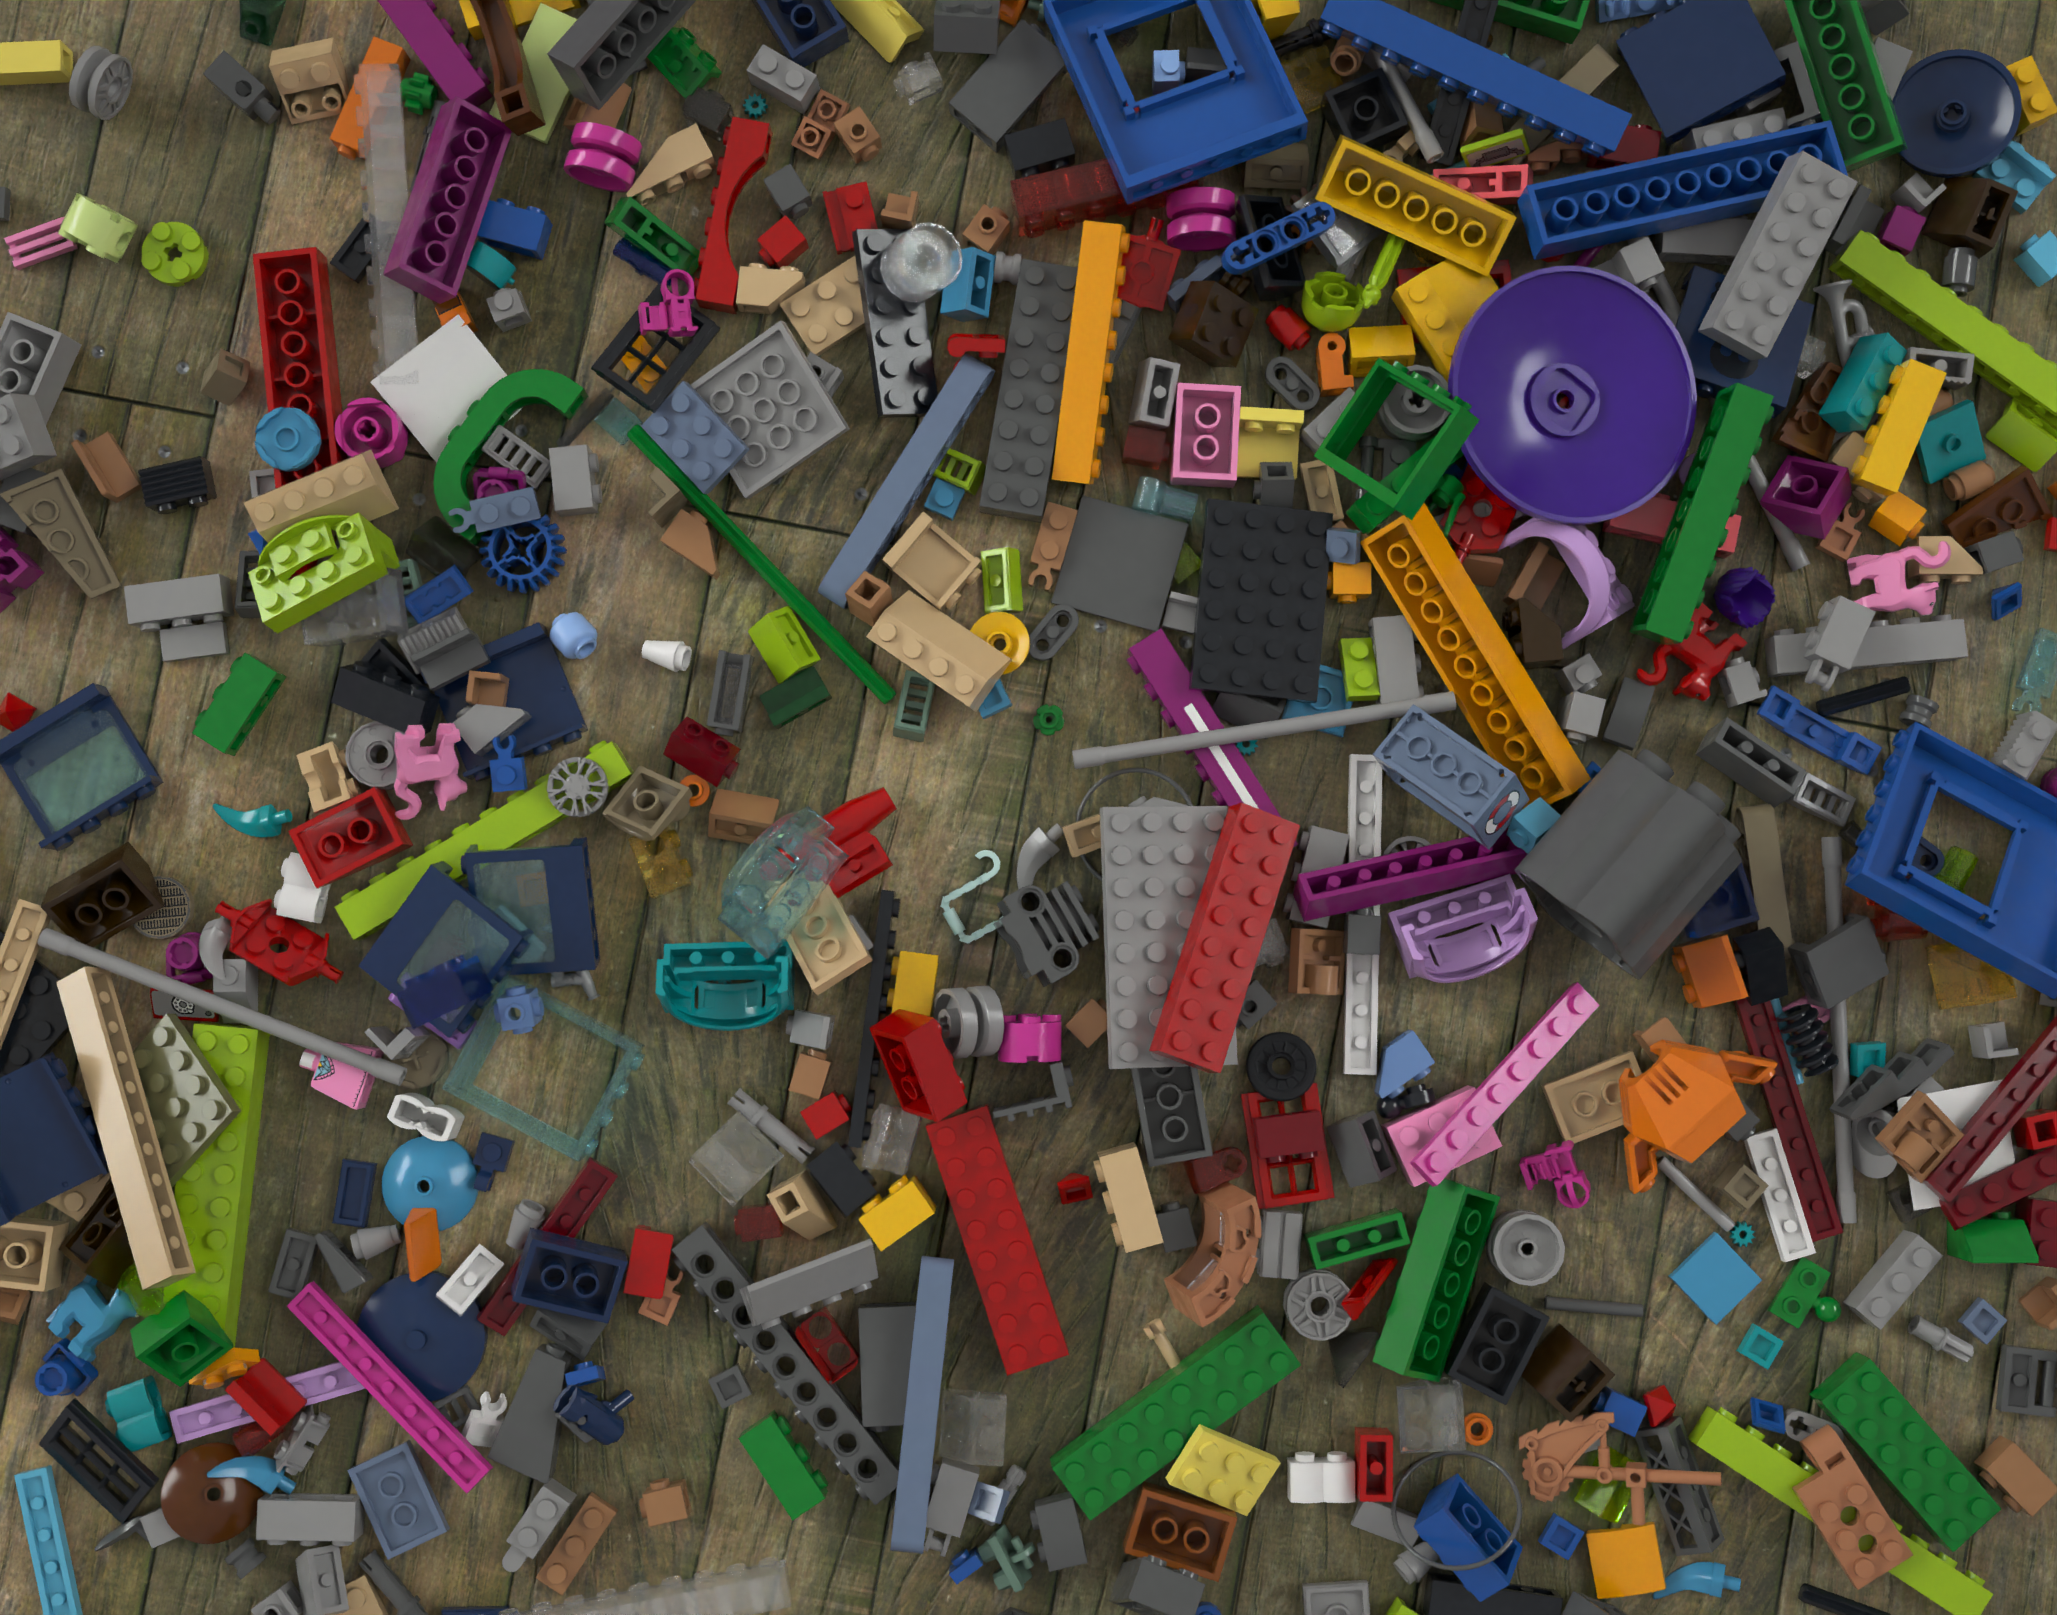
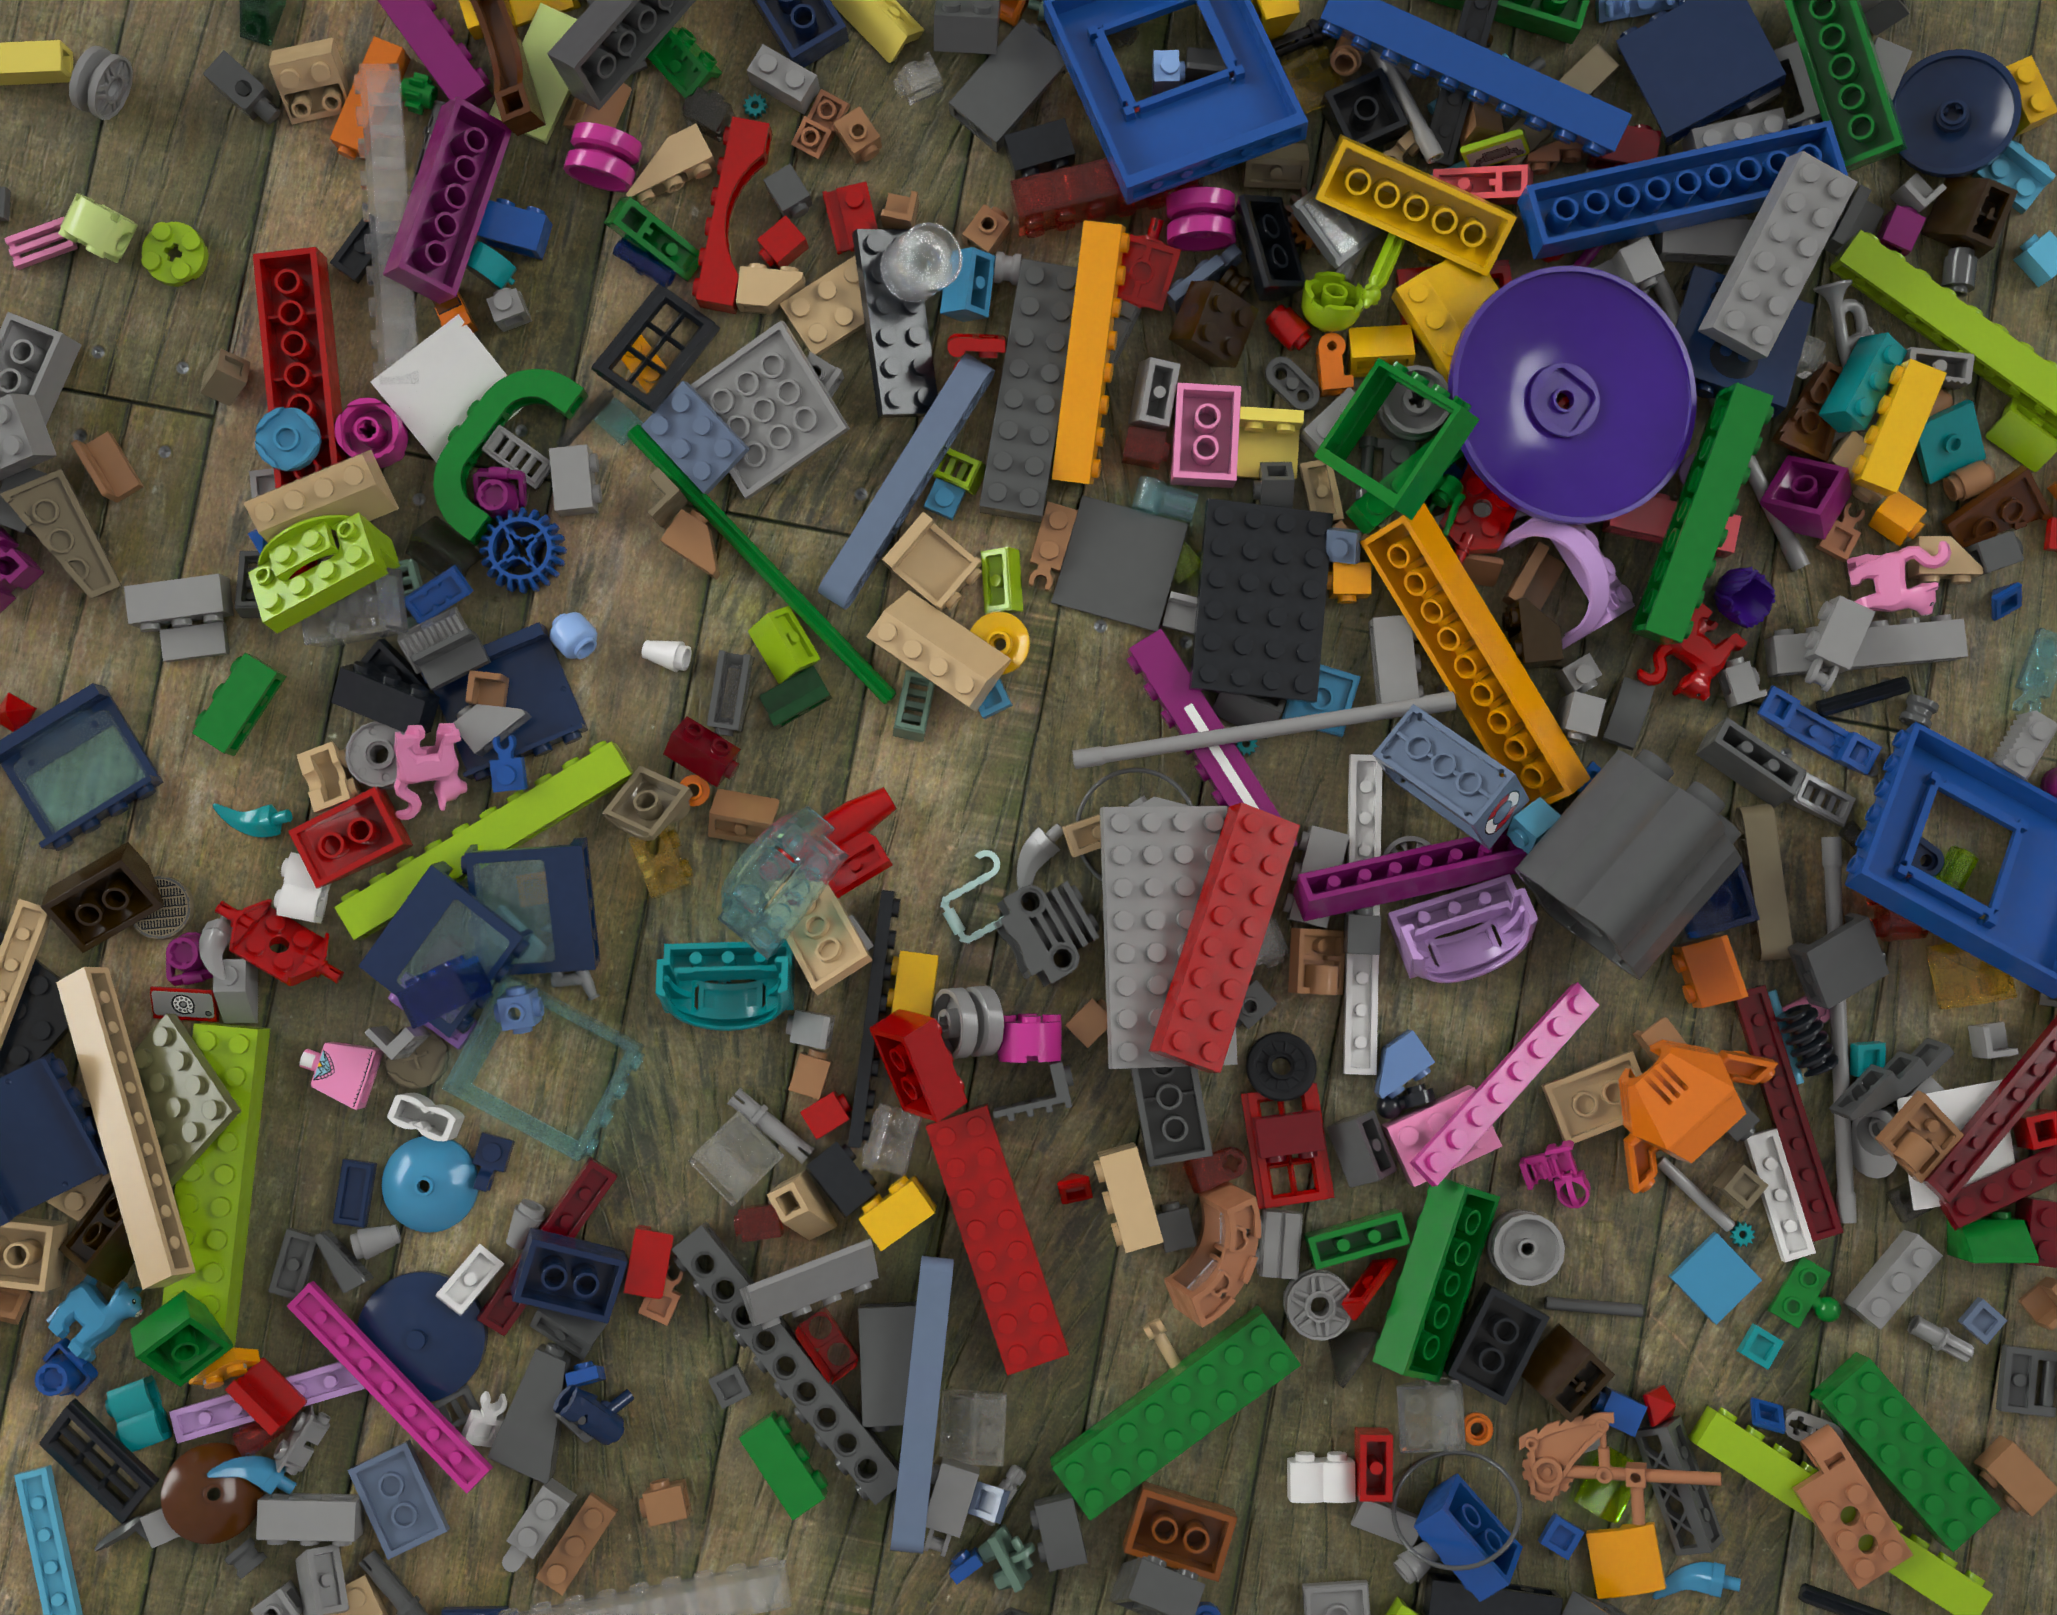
light grey piece [38,928,407,1086] -> none
clear neon green piece [117,1264,165,1318] -> none
black brick [138,456,217,514] -> none
orange slope [404,1208,442,1282] -> none
sand blue plate [448,486,542,533] -> none
light grey wheel [547,757,609,817] -> none
dark pink piece [638,269,698,337] -> none
medium nougat brick [845,571,893,627] -> none
dark grey plate [1029,604,1079,661] -> none
green plate [1033,704,1065,736] -> none
light yellow plate [1165,1424,1281,1516] -> none
blue beam [1221,202,1335,275] -> none
lime plate [1338,637,1380,702] -> none
black brick [1733,927,1788,1006] -> none

